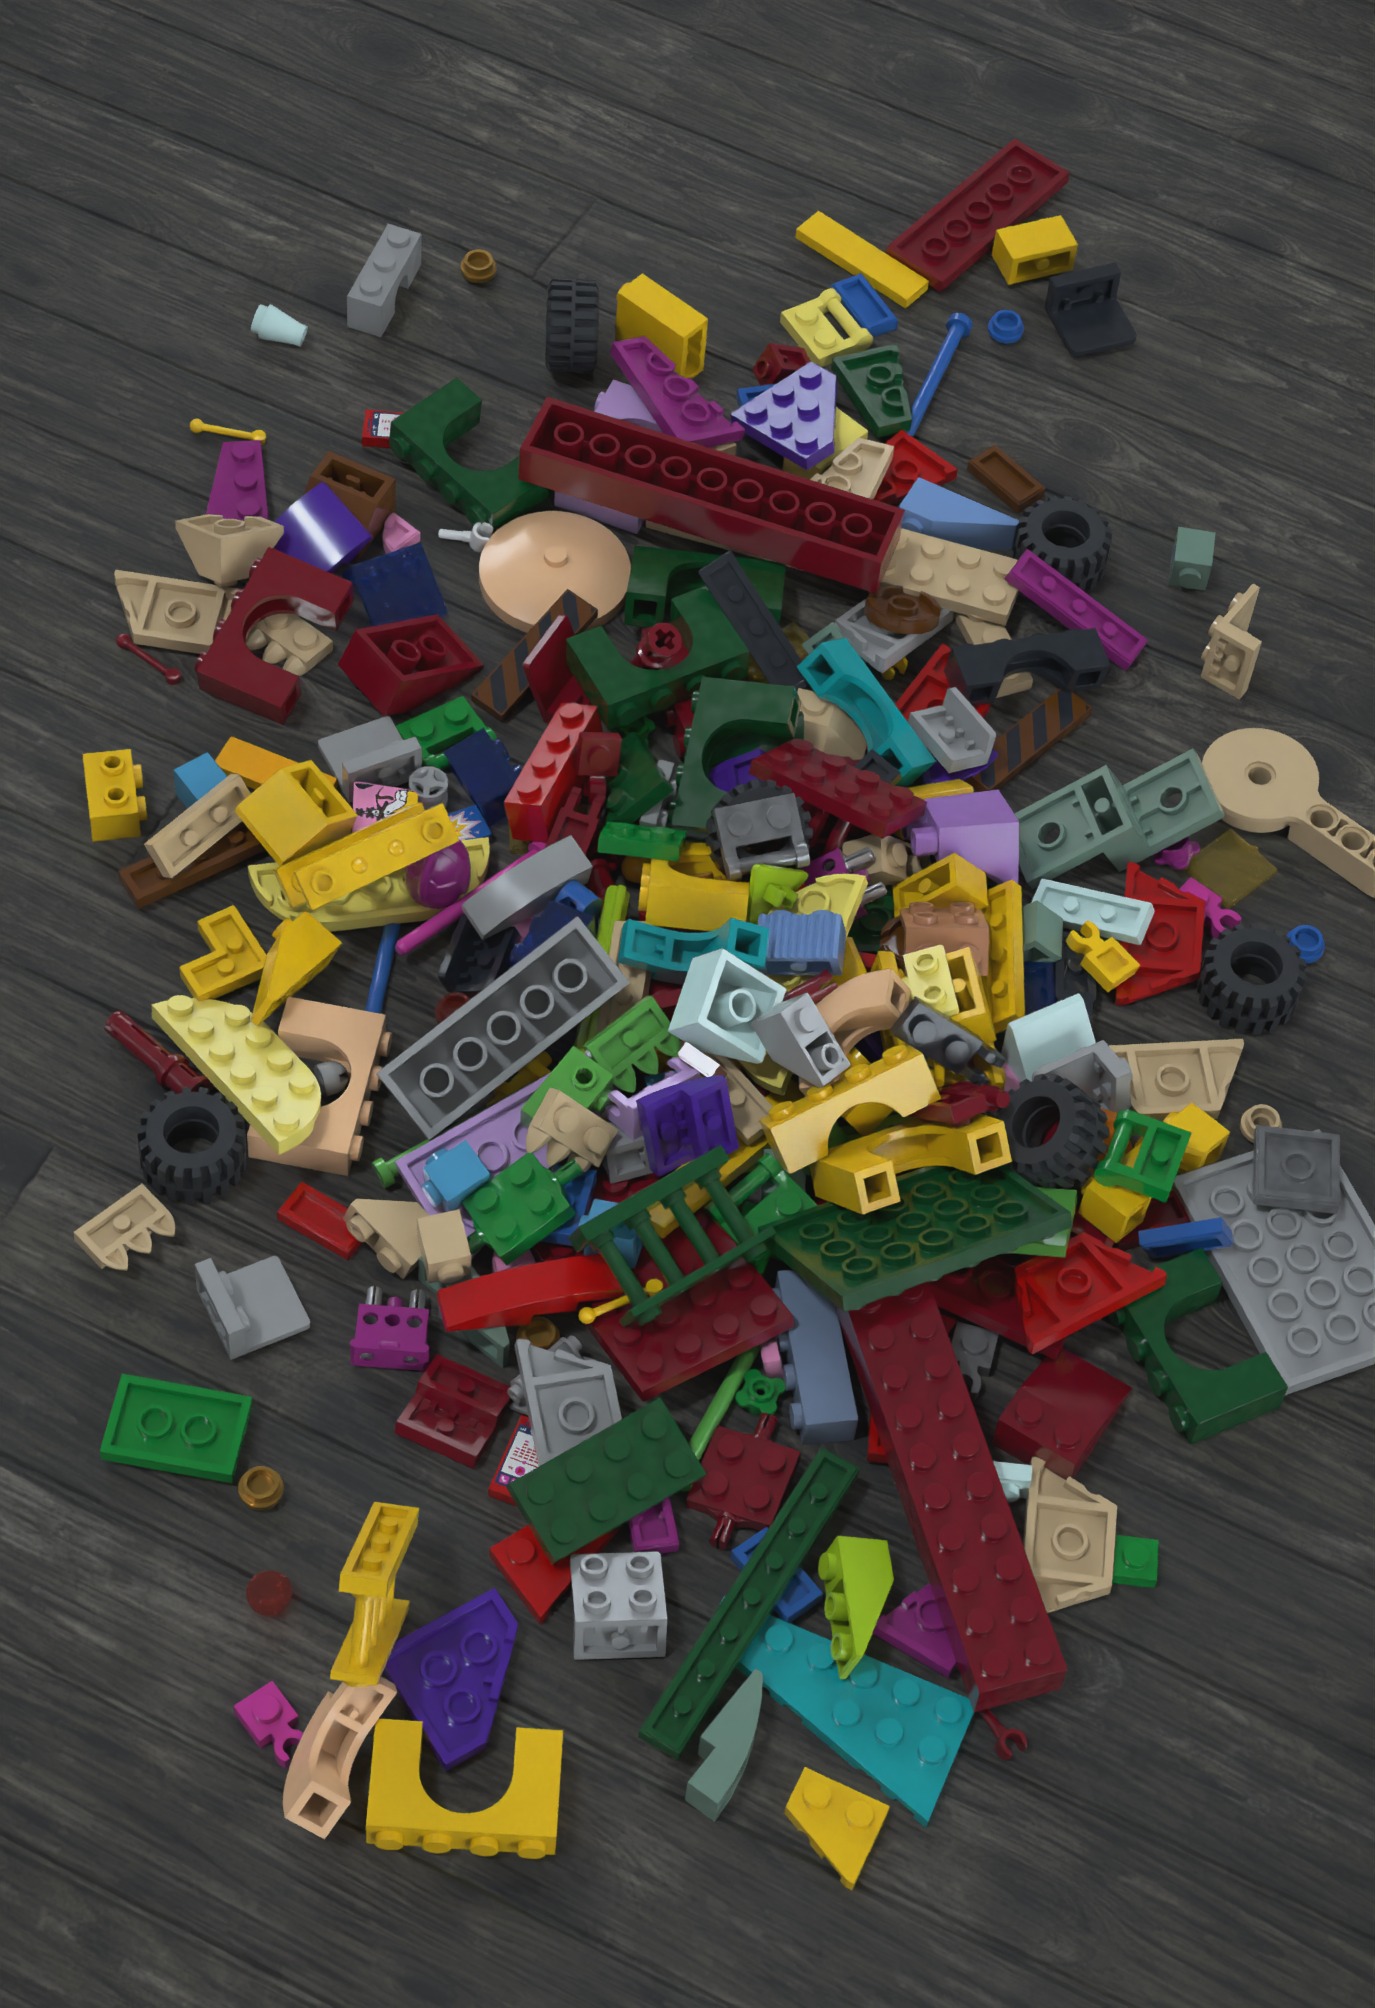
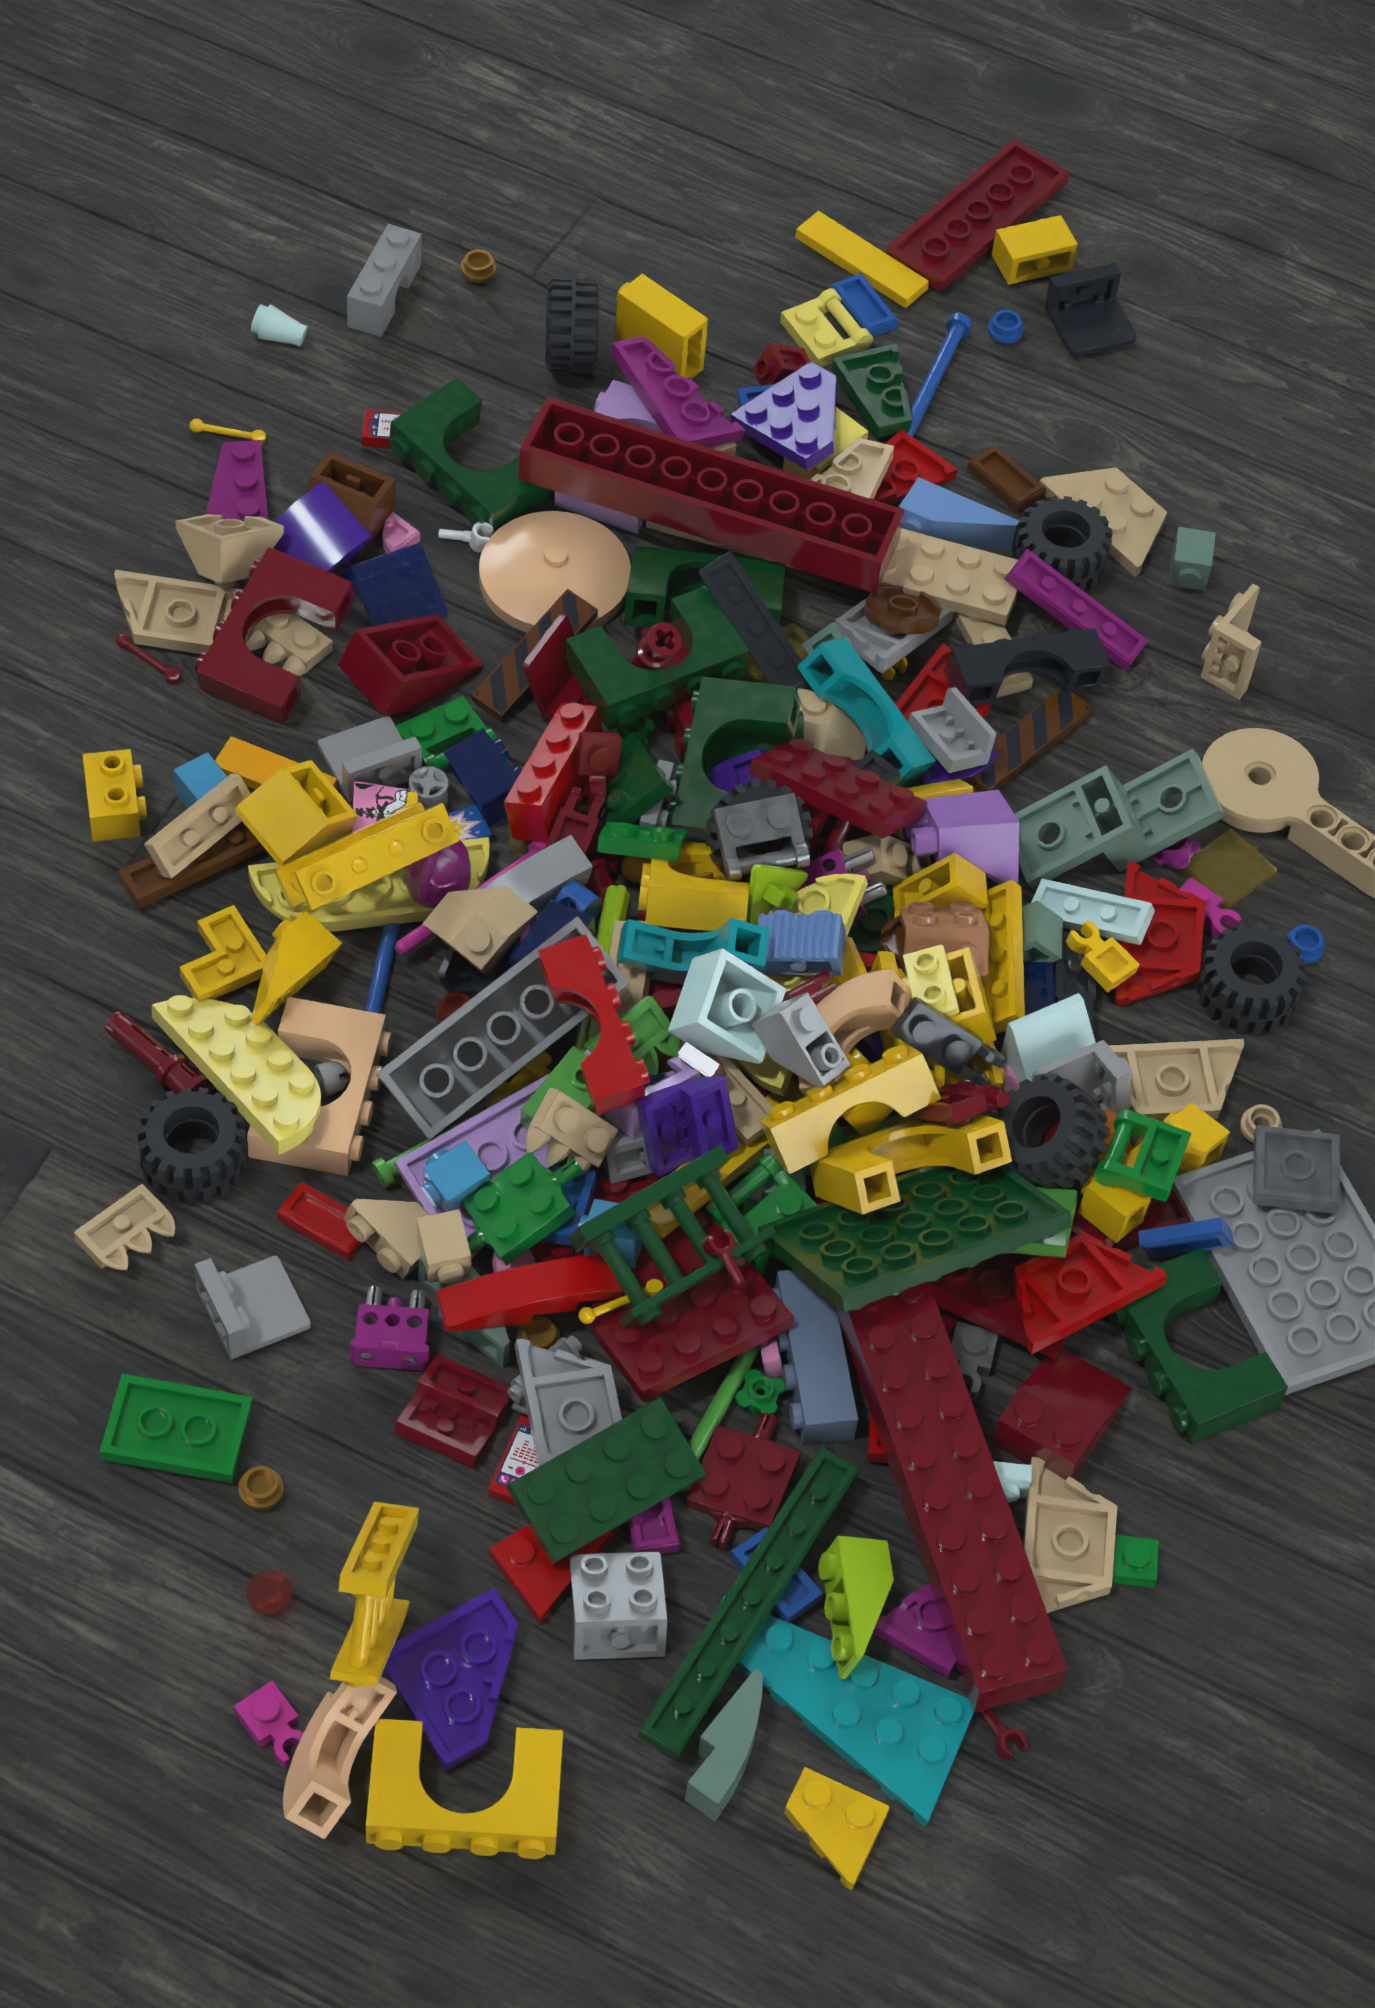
none -> tan slope [422,886,539,976]
none -> red arch [538,934,650,1116]
none -> dark red hand [702,1229,746,1287]
none -> tan wing [1039,467,1167,577]

